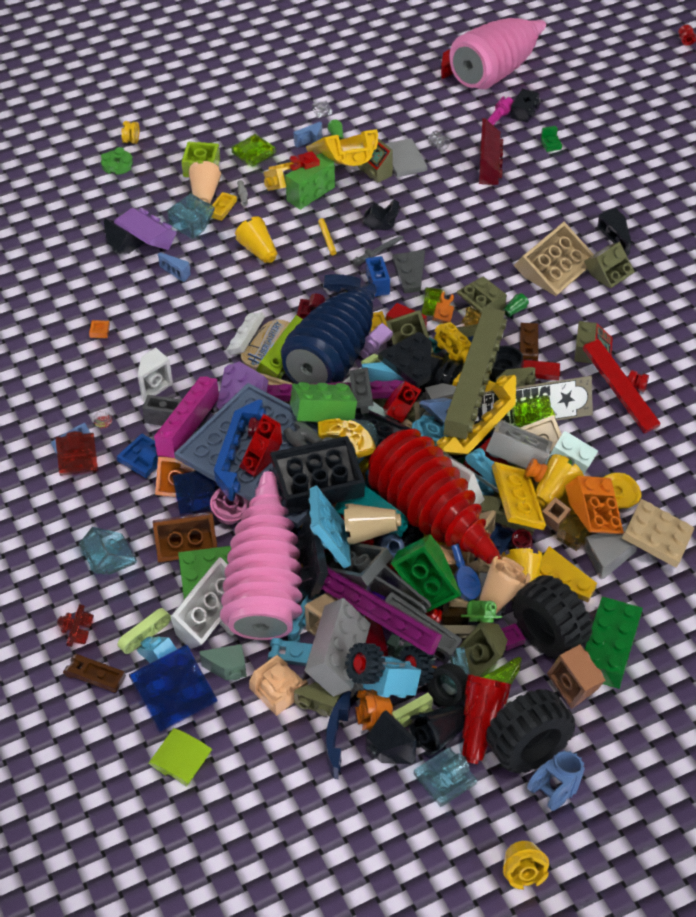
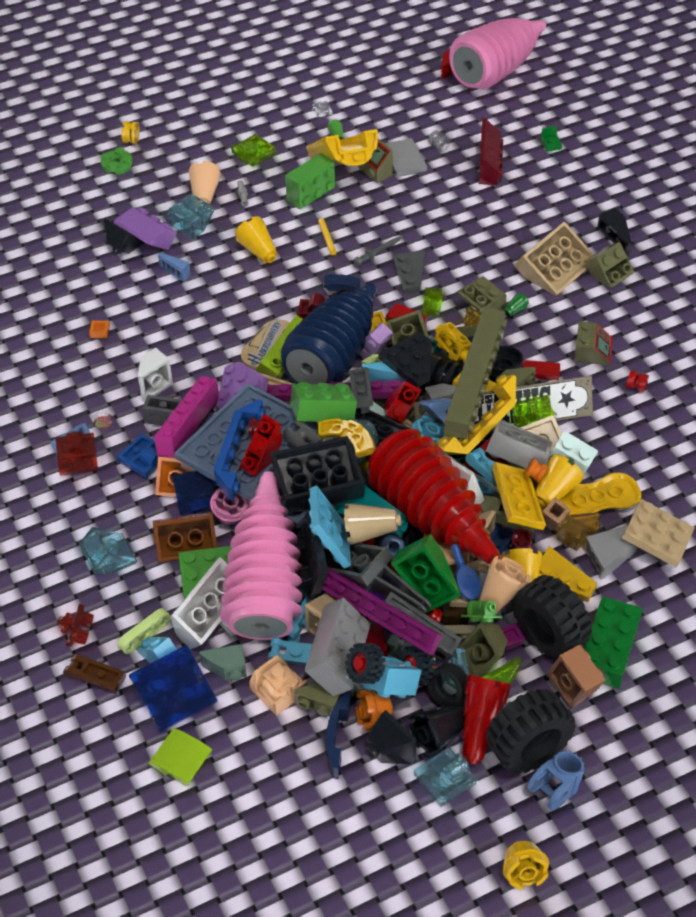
lime brick [181,142,220,177] -> none
yellow plate [207,192,237,221] -> none
white plate [227,312,265,355] -> none
yellow bracket [264,162,294,191] -> none
red plate [289,151,320,171] -> none
medium blue slope [293,121,323,148] -> none
black brick [362,199,399,230] -> none
blue brick [366,256,390,297] -> none
yellowish green plate [392,693,433,727] -> none
orange plate [432,292,454,323] -> none
dark pink piece [488,96,514,126] -> none
black brick [510,88,541,123] -> none
reddish brown plate [520,323,539,361] -> none
orange slope [565,476,624,534] -> none
red tile [582,339,661,434] -> none
red wheel [678,25,696,46] -> none

